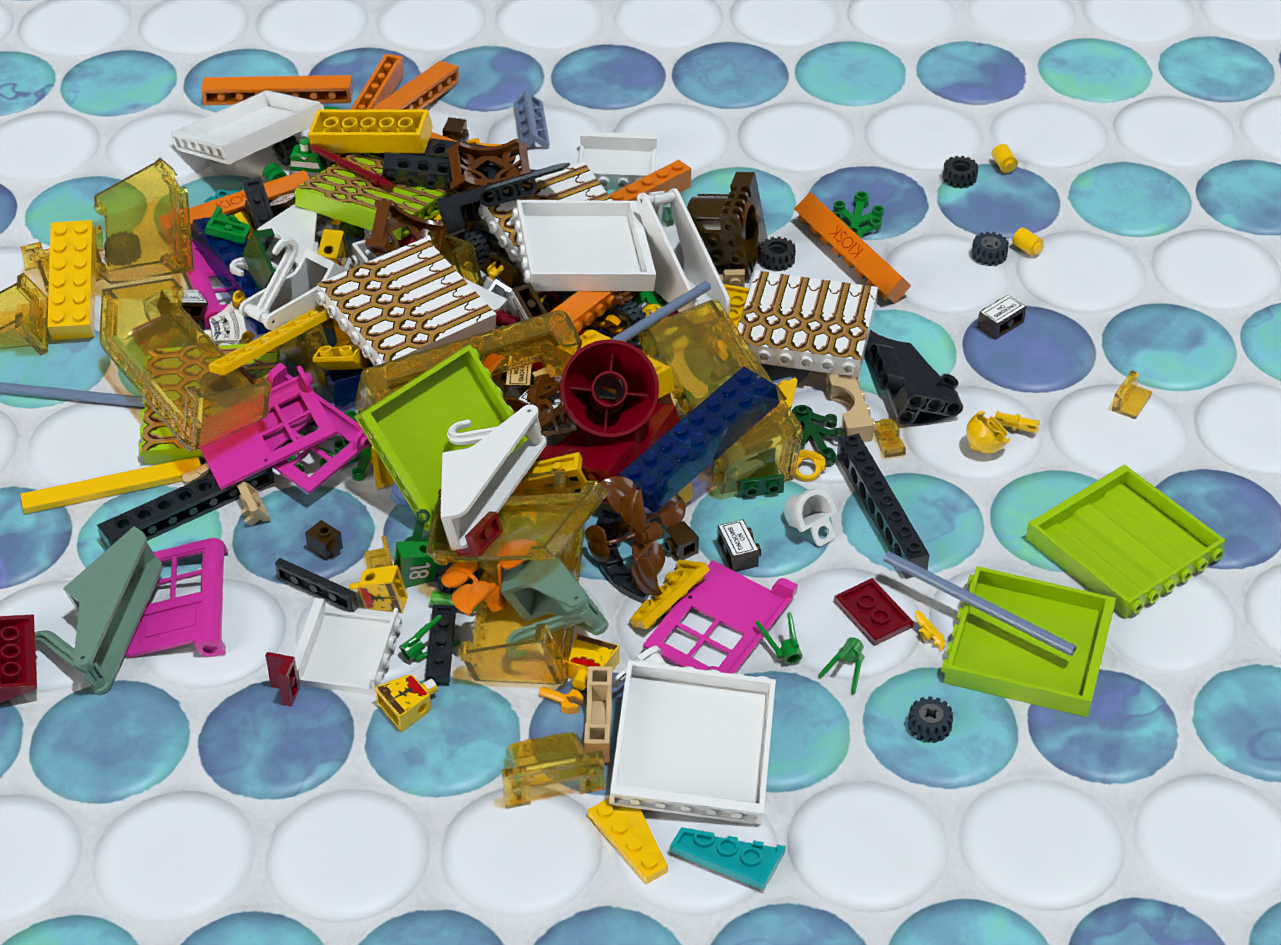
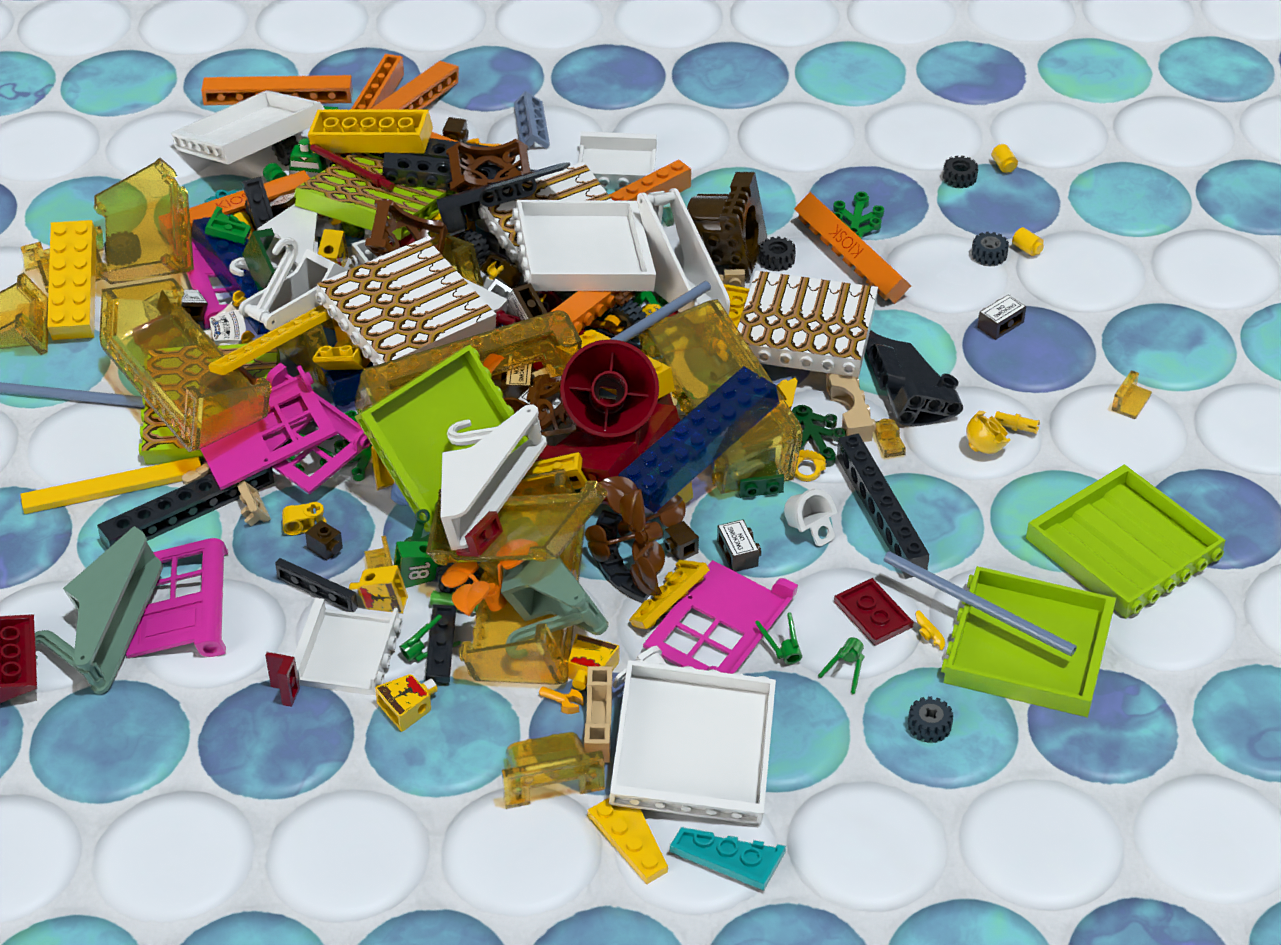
none -> yellow piece [282,502,327,535]

